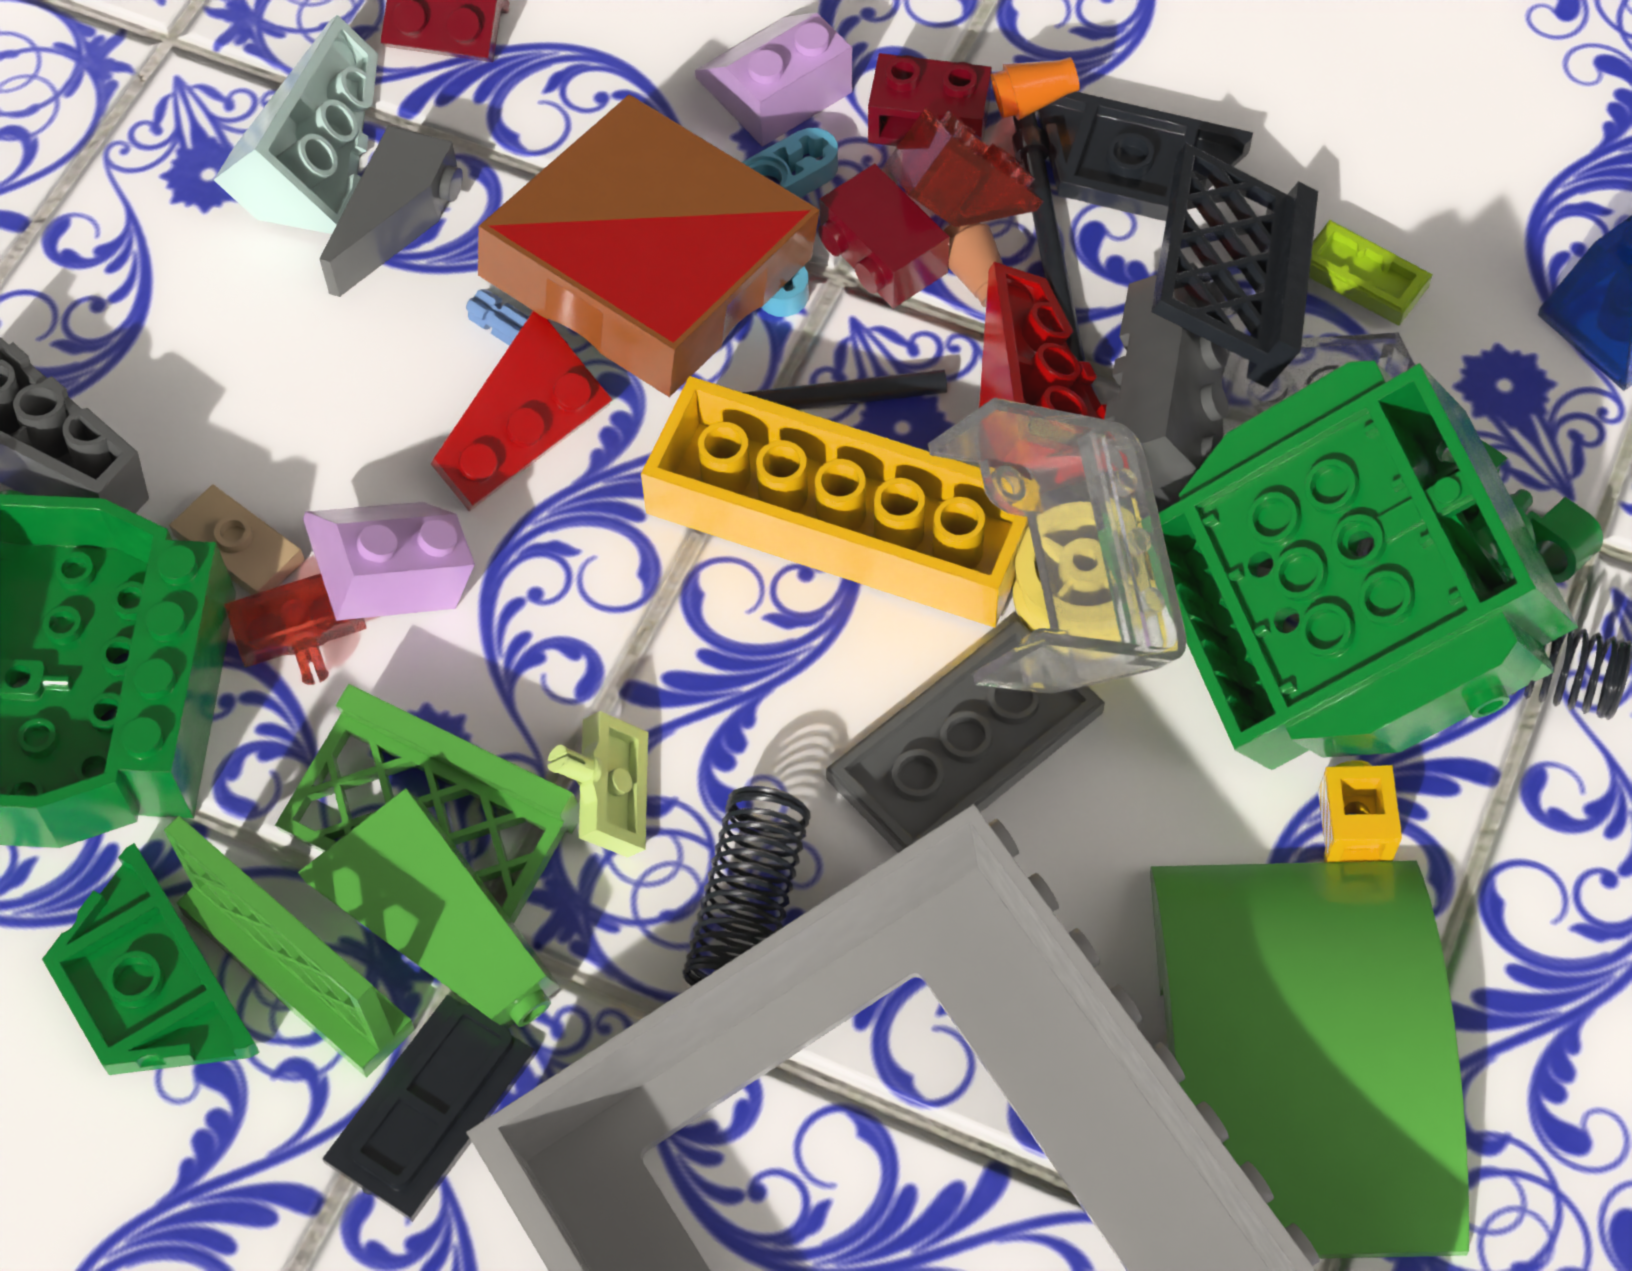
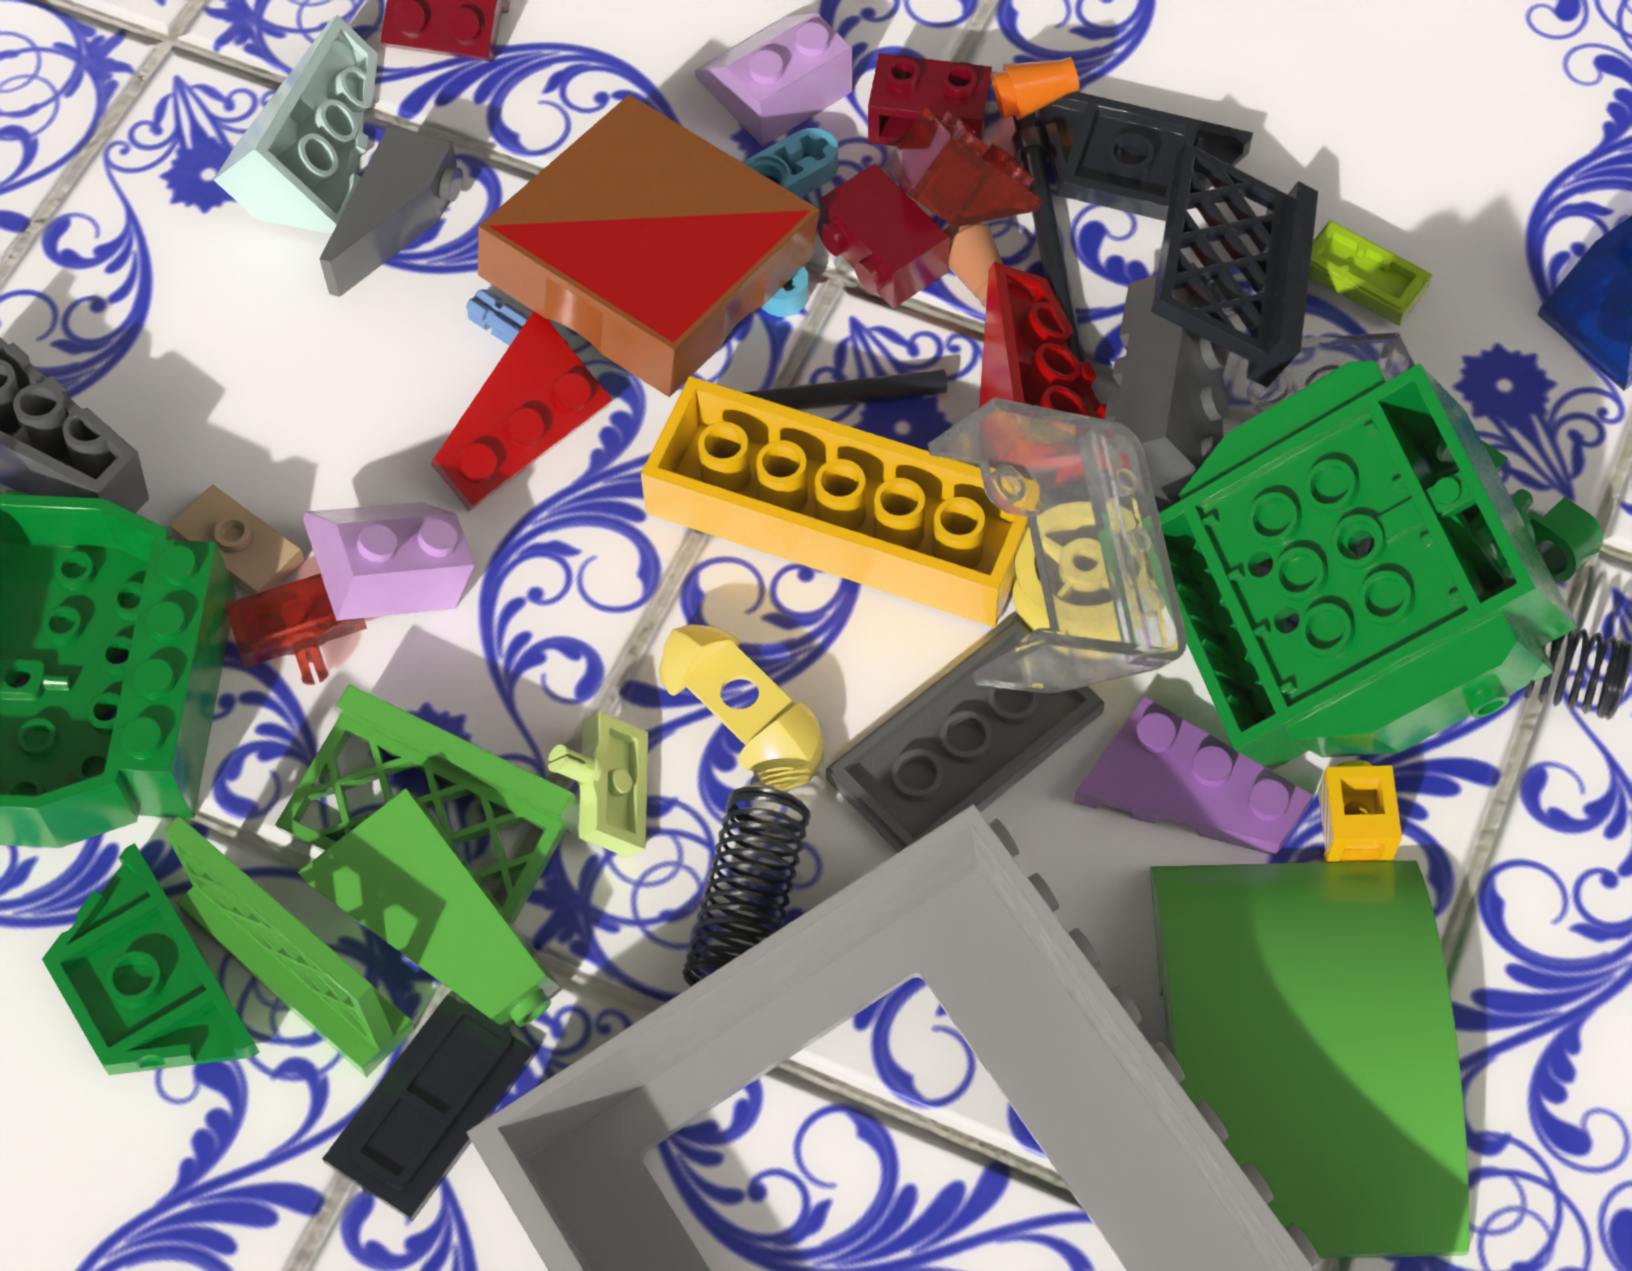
none -> light yellow piece [659,624,824,792]
none -> medium lavender wing [1074,696,1313,856]

